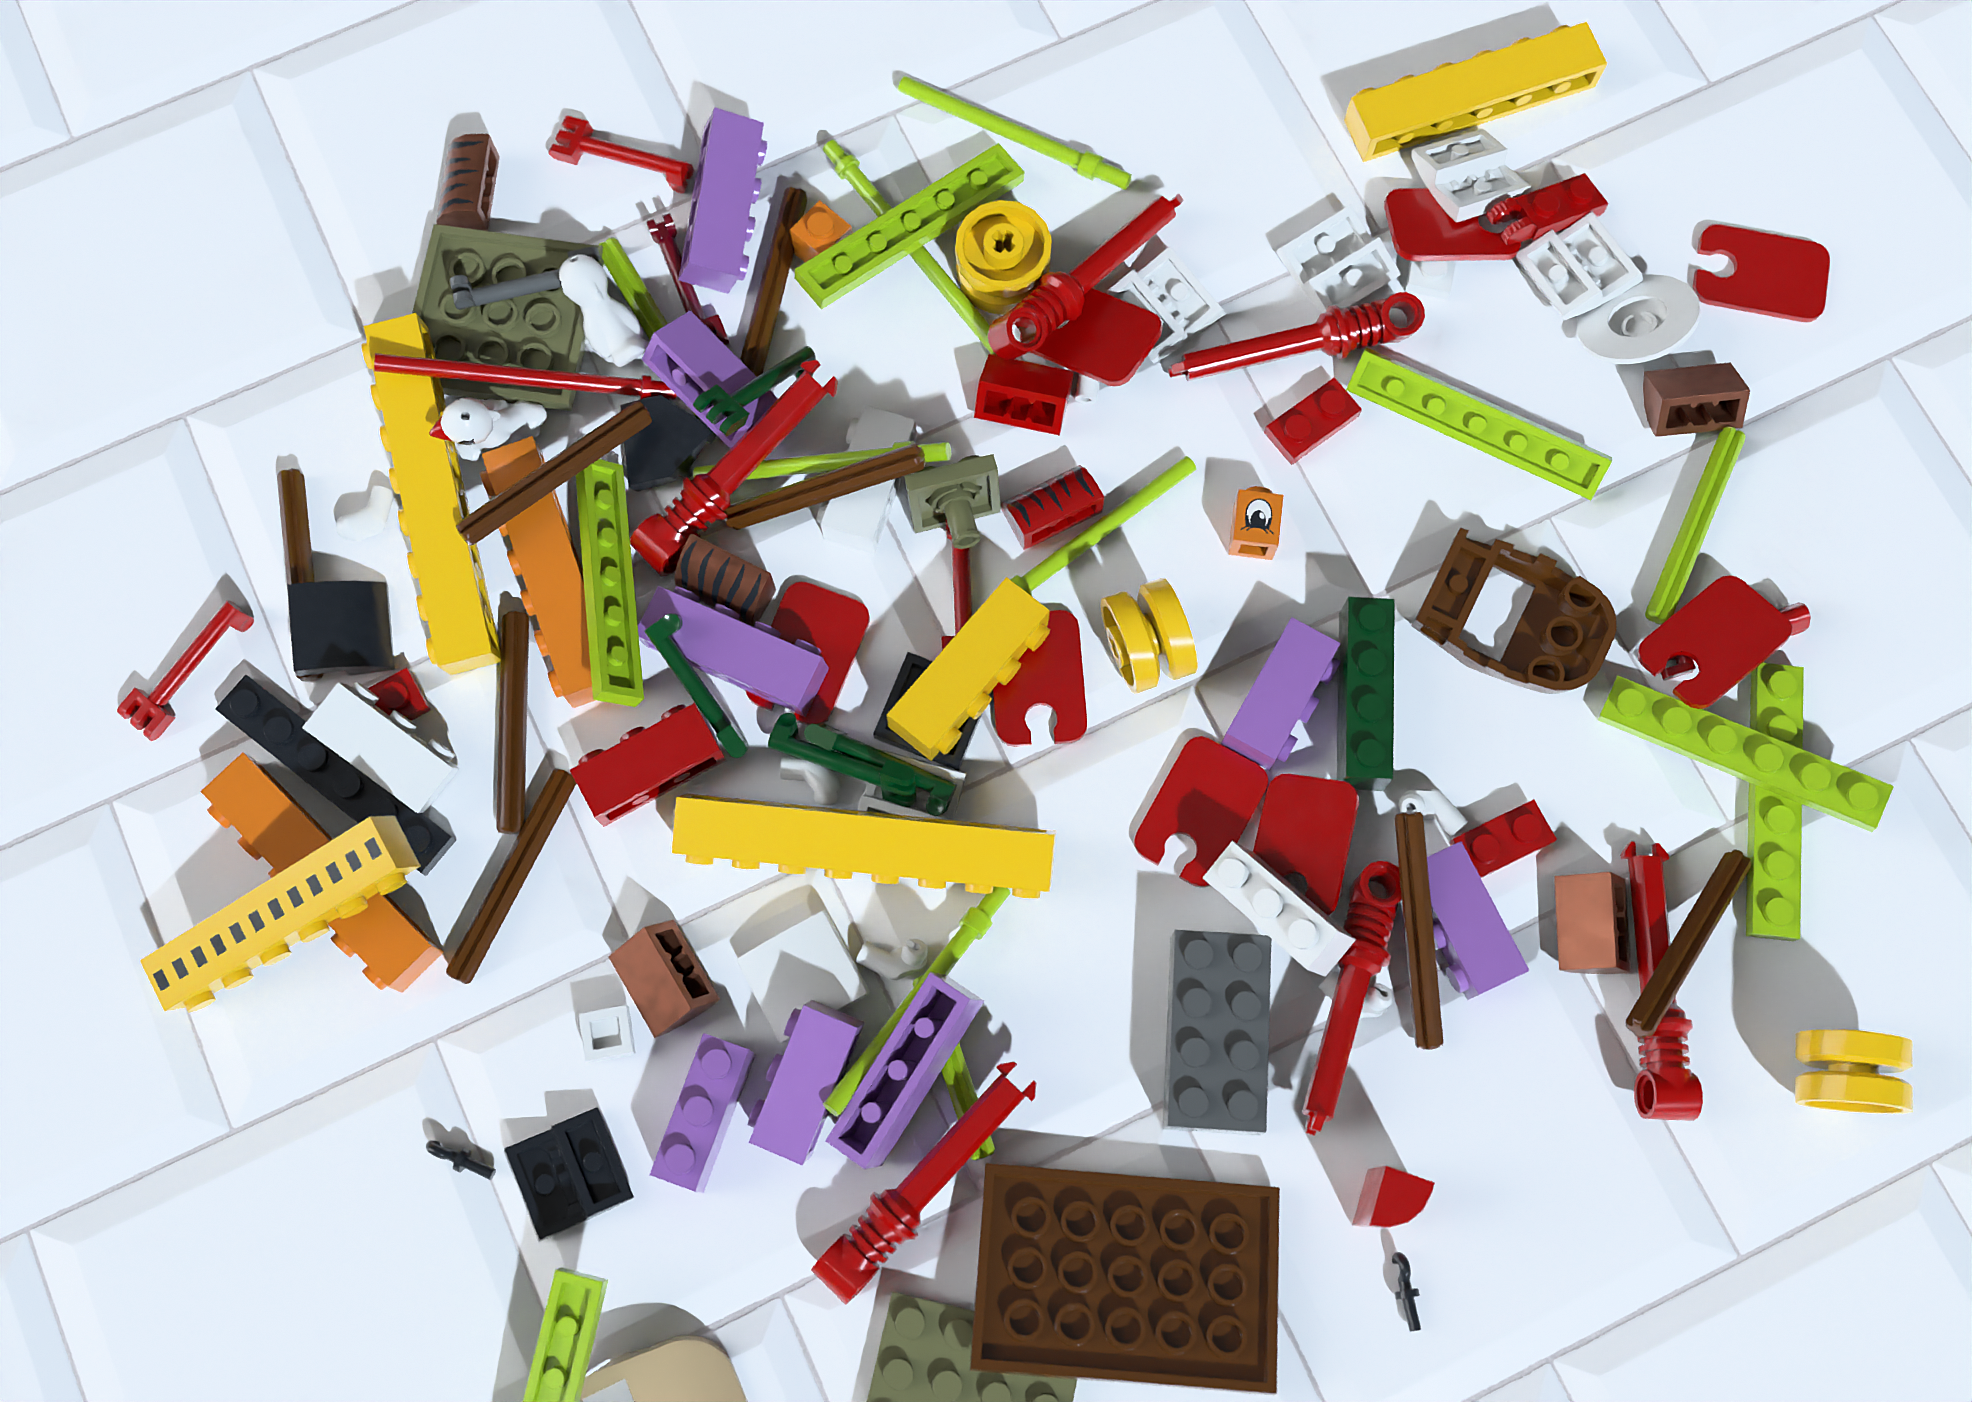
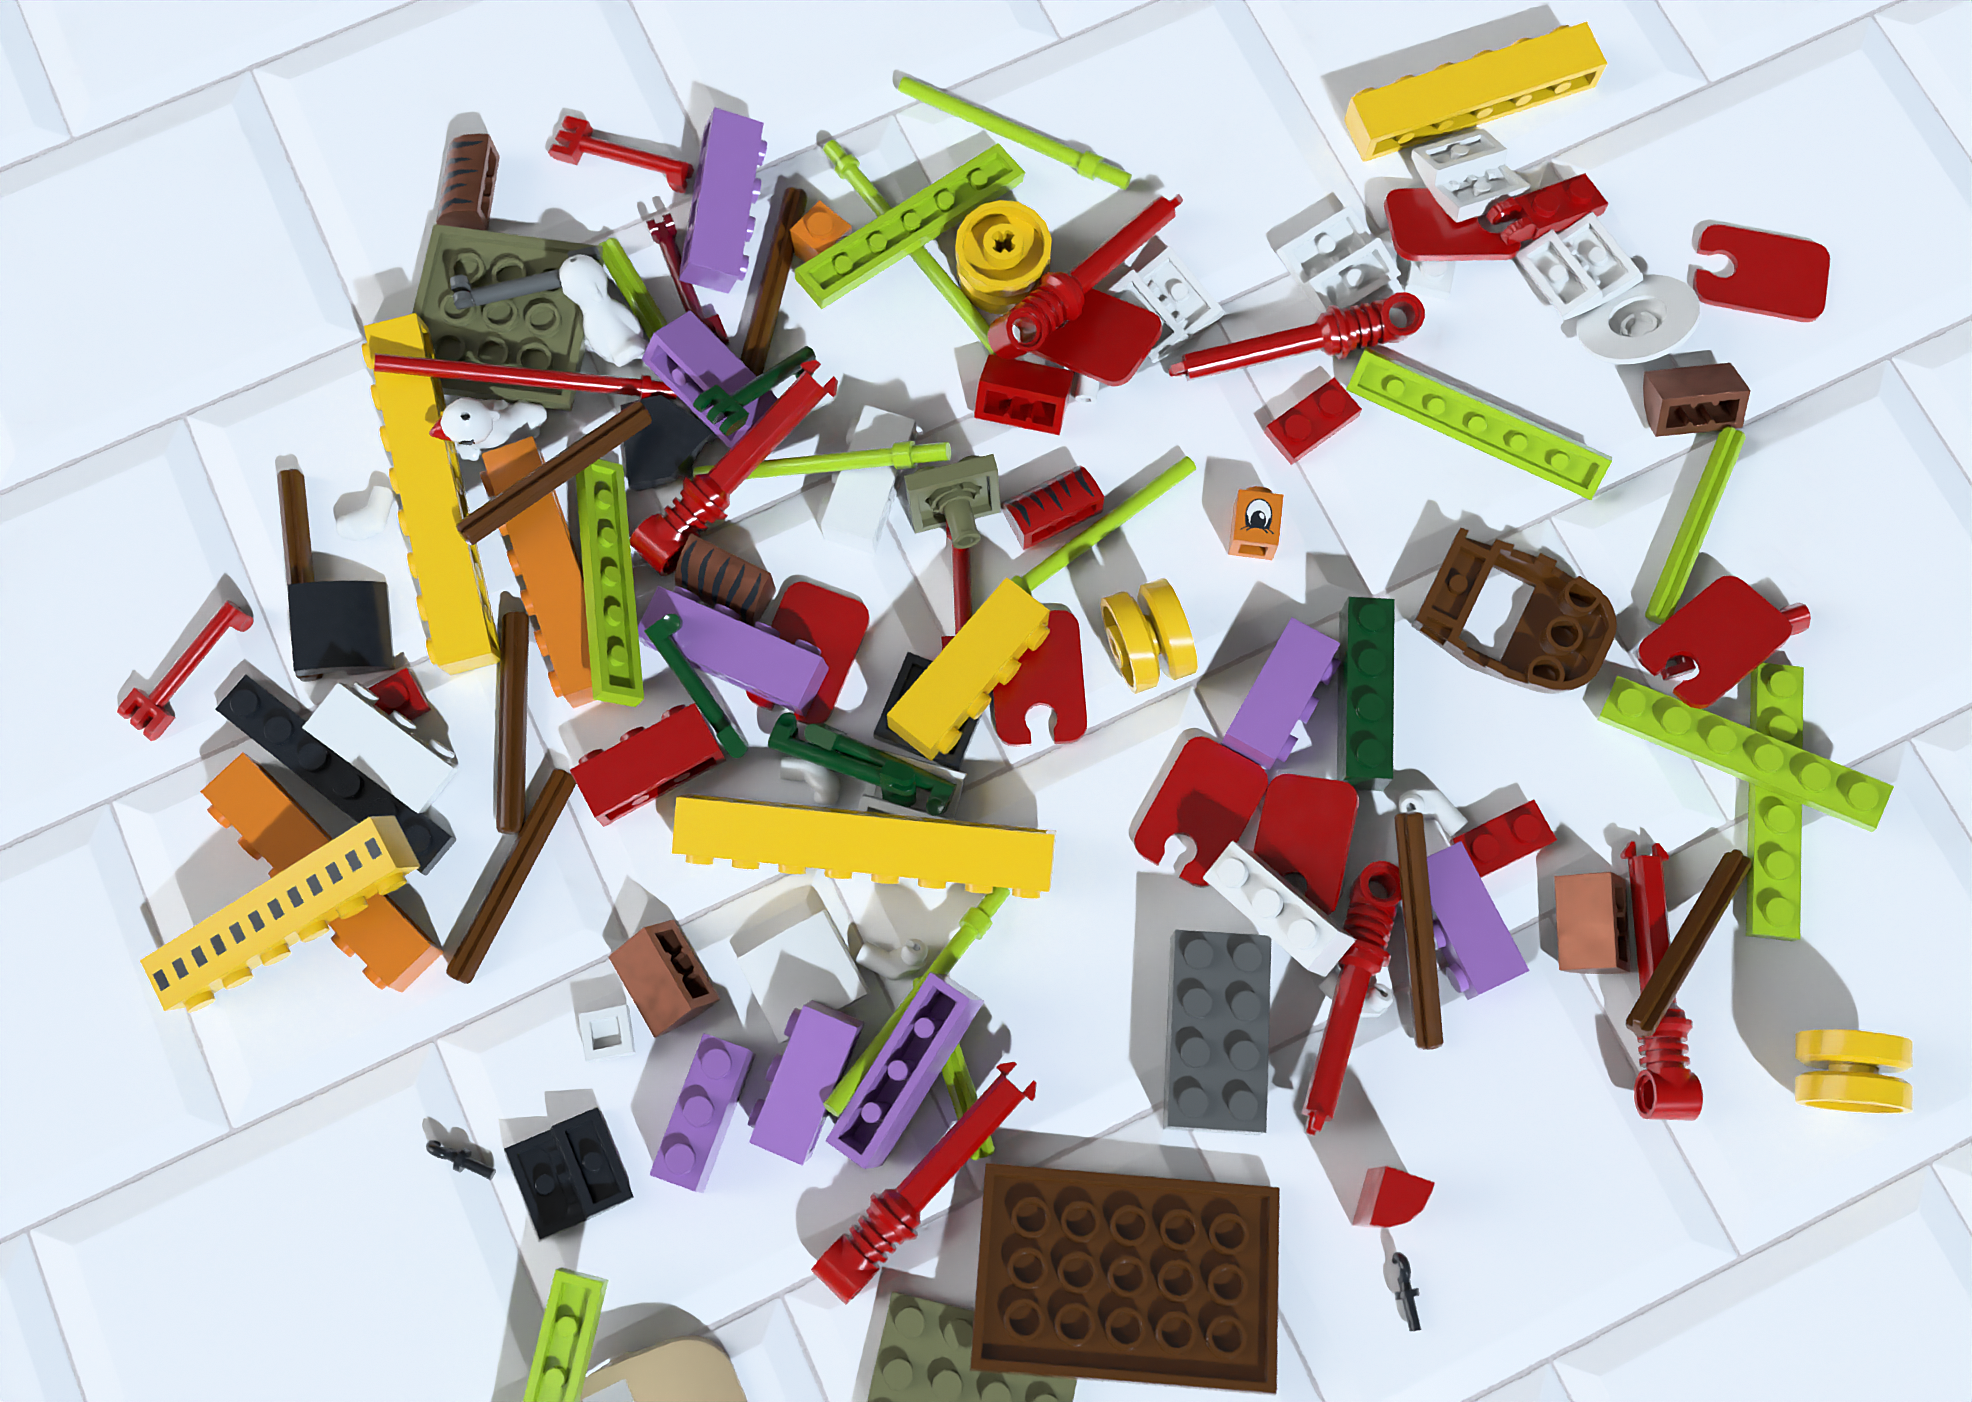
reddish brown axle [725,444,926,530] -> none

